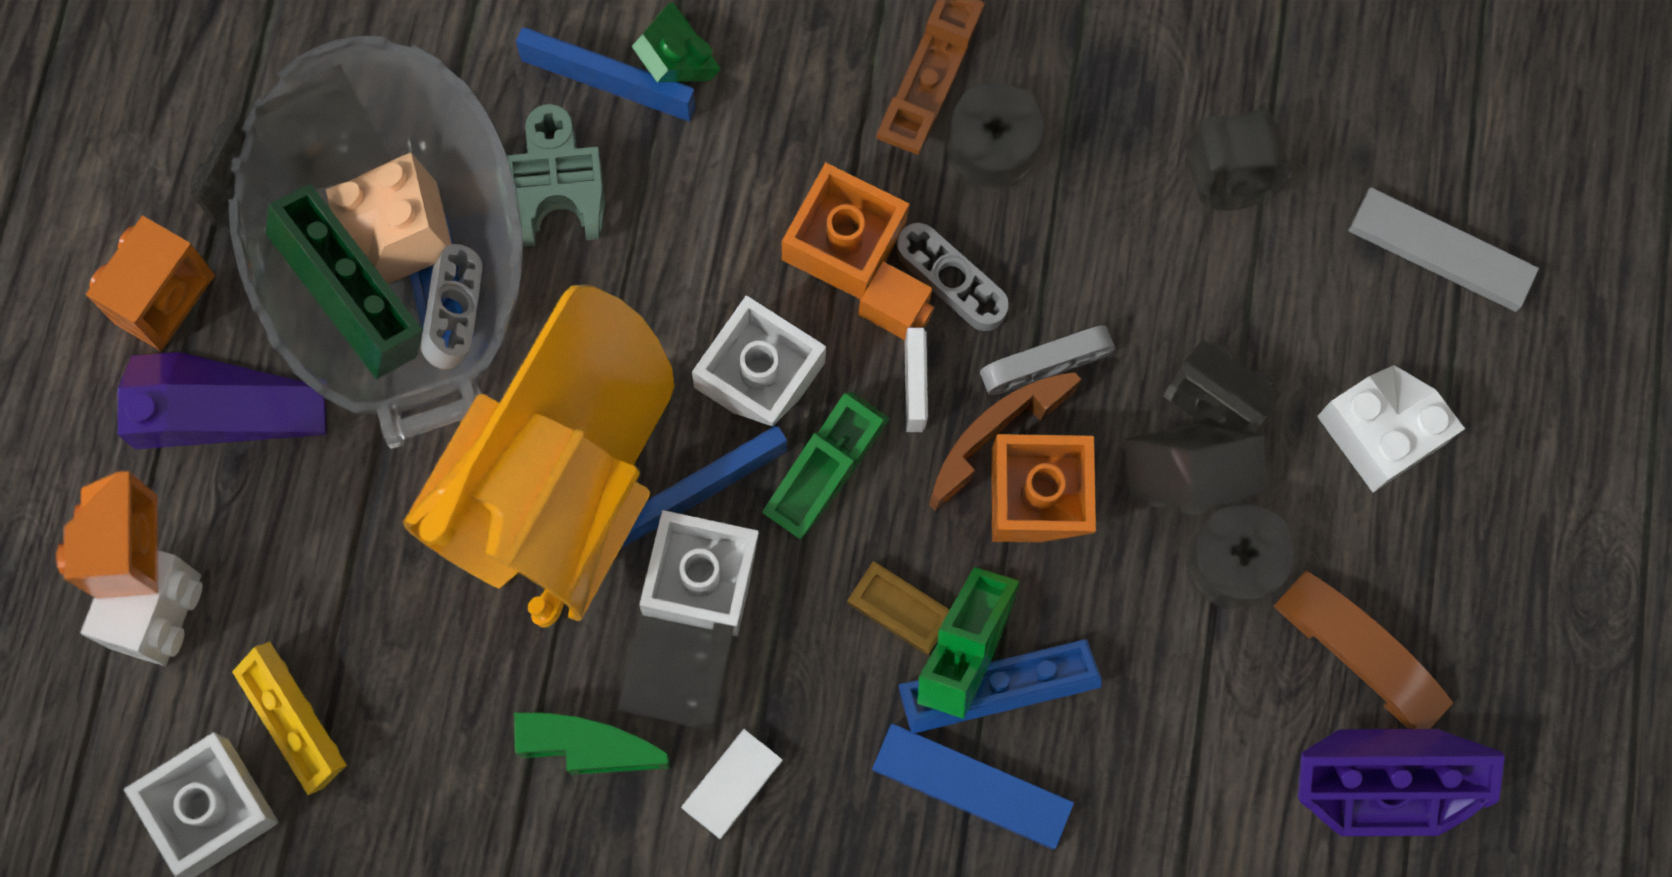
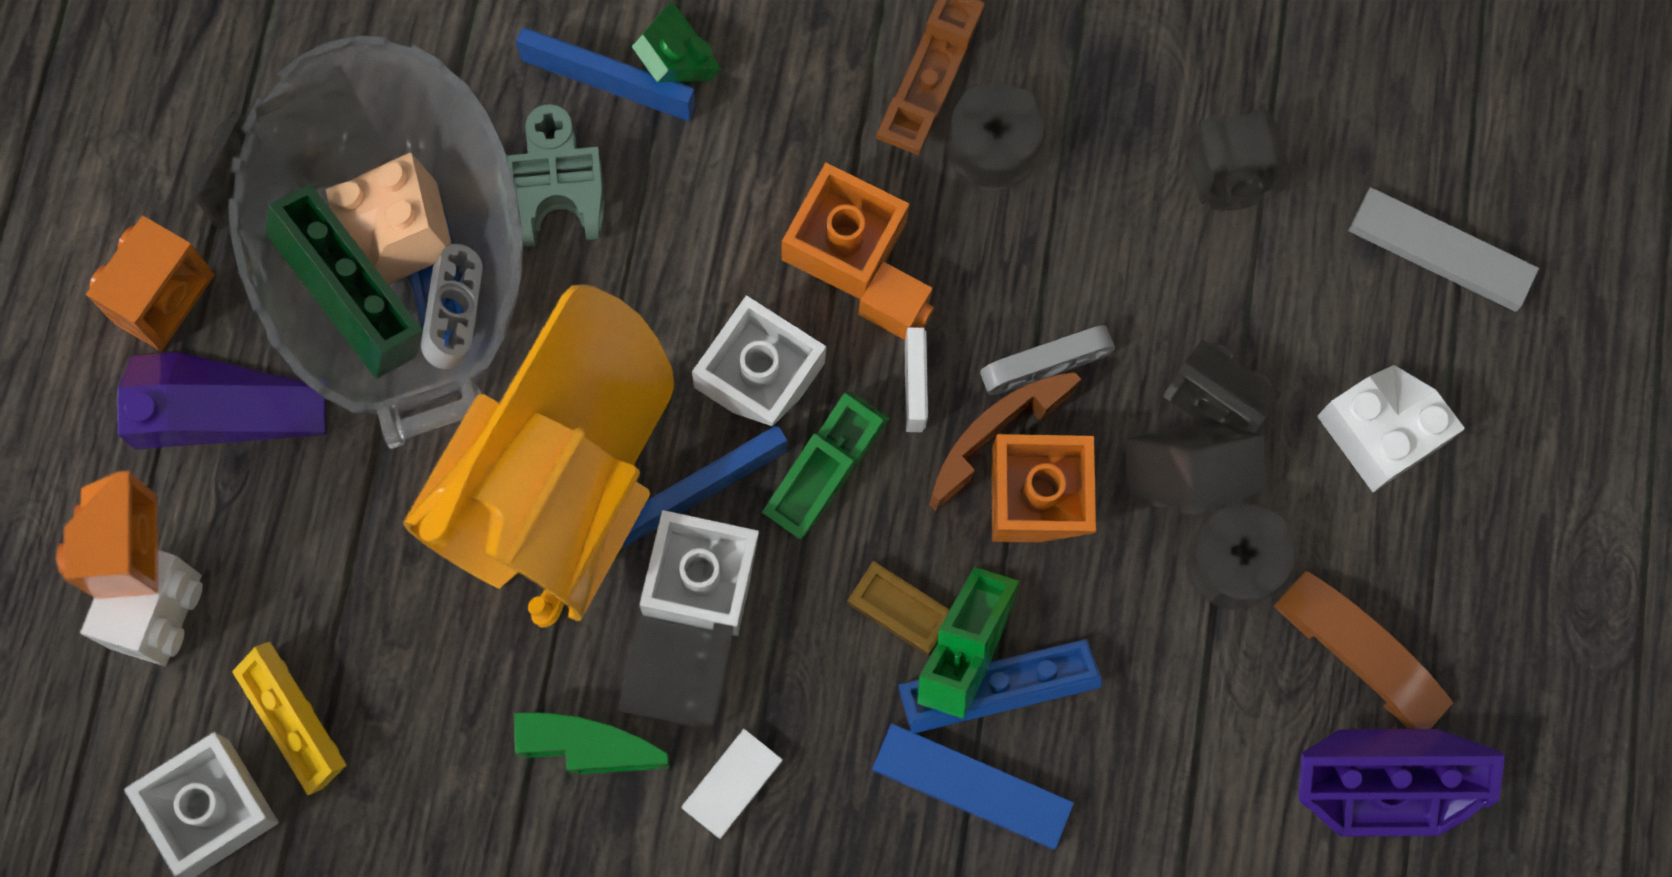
light grey beam [896,223,1008,331] -> none

